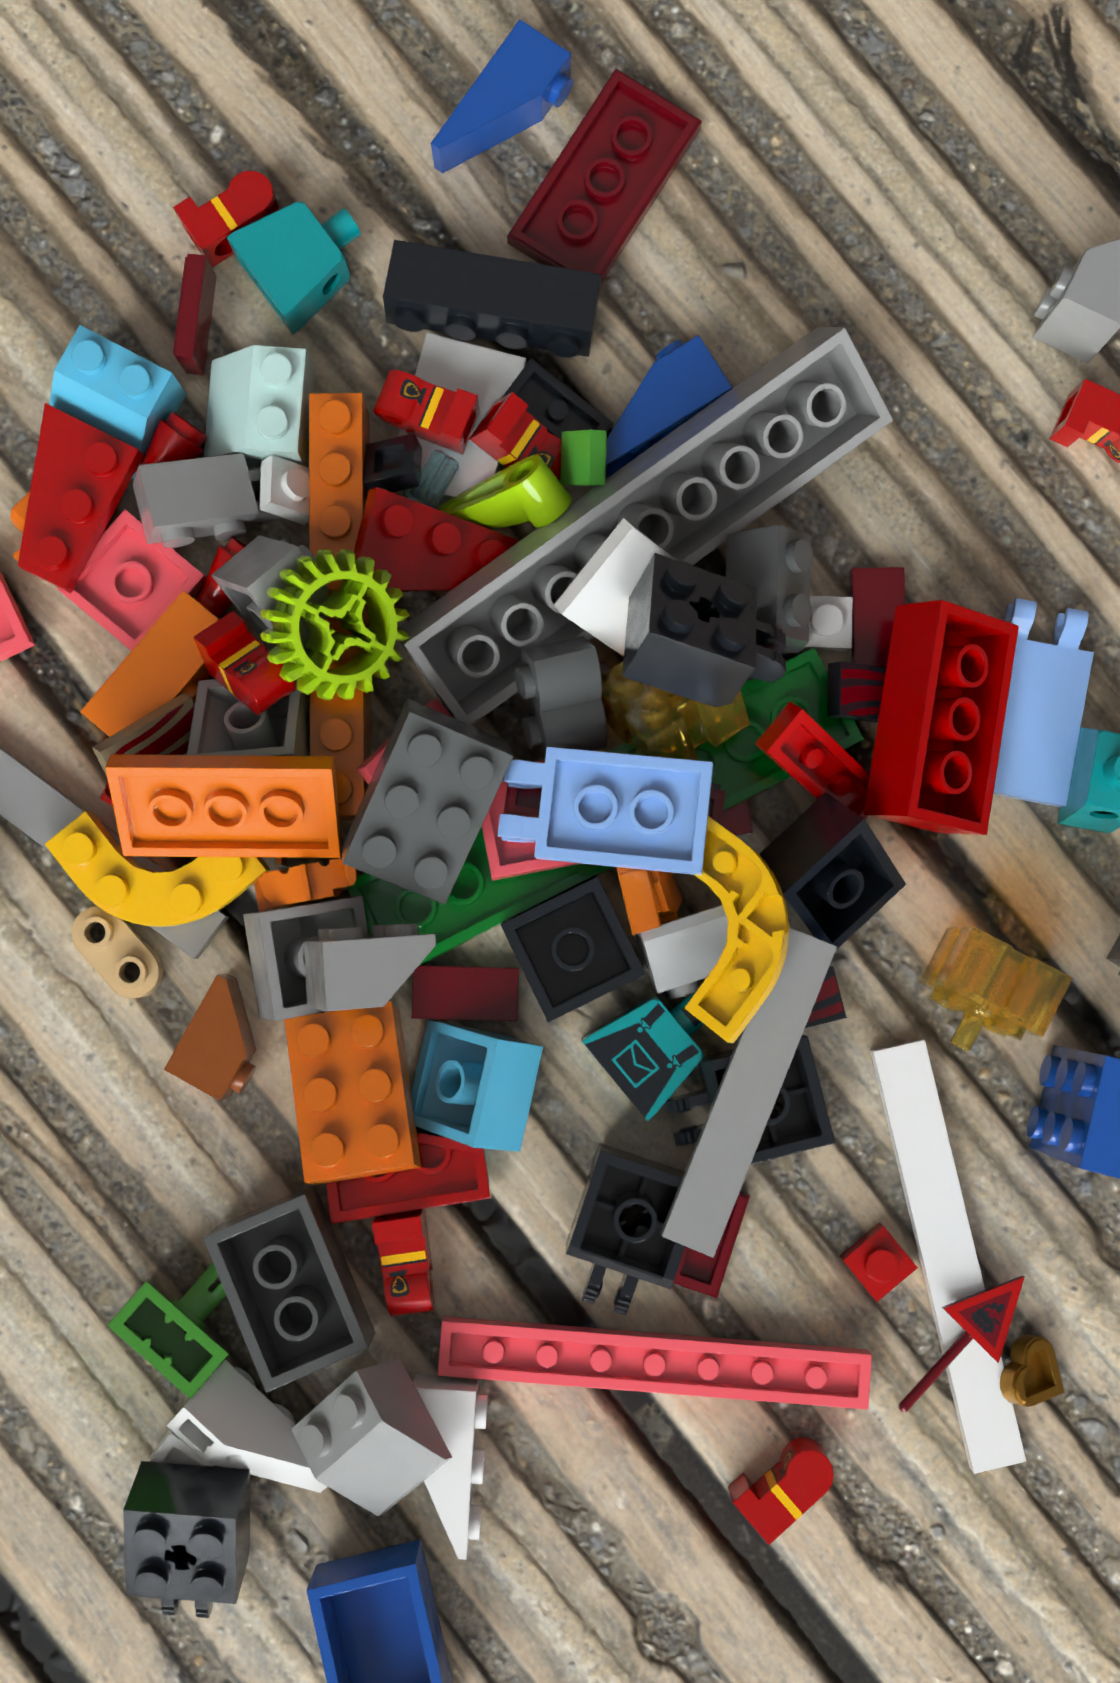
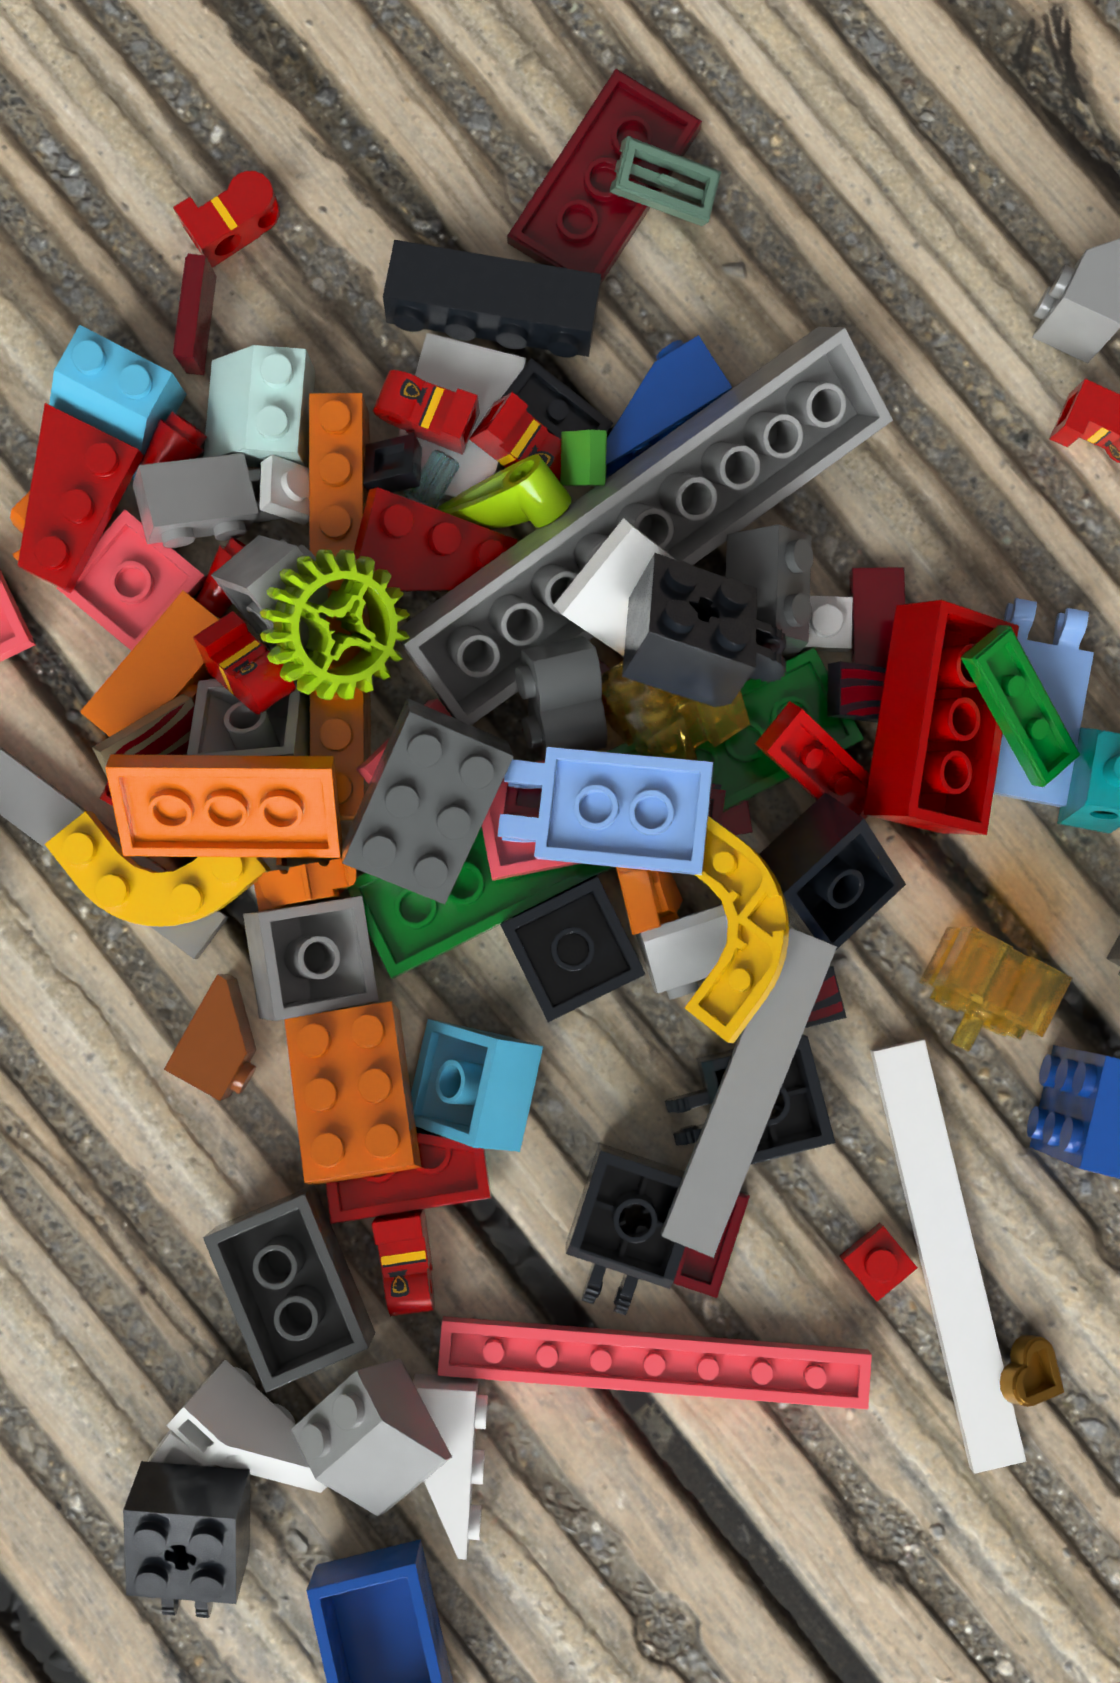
tan plate [71,906,164,998] -> none
bright green brick [107,1262,229,1399] -> none
teal torso [227,202,361,335] -> none
light grey slope [303,923,436,1011] -> none
dark red tile [411,965,519,1021] -> none
blue slope [431,19,573,173] -> none
torso [581,993,704,1121] -> none
red leg [728,1437,834,1545] -> none
piece [899,1275,1025,1412] -> none
none -> sand green tile [610,136,721,226]
none -> green tile [960,625,1080,787]

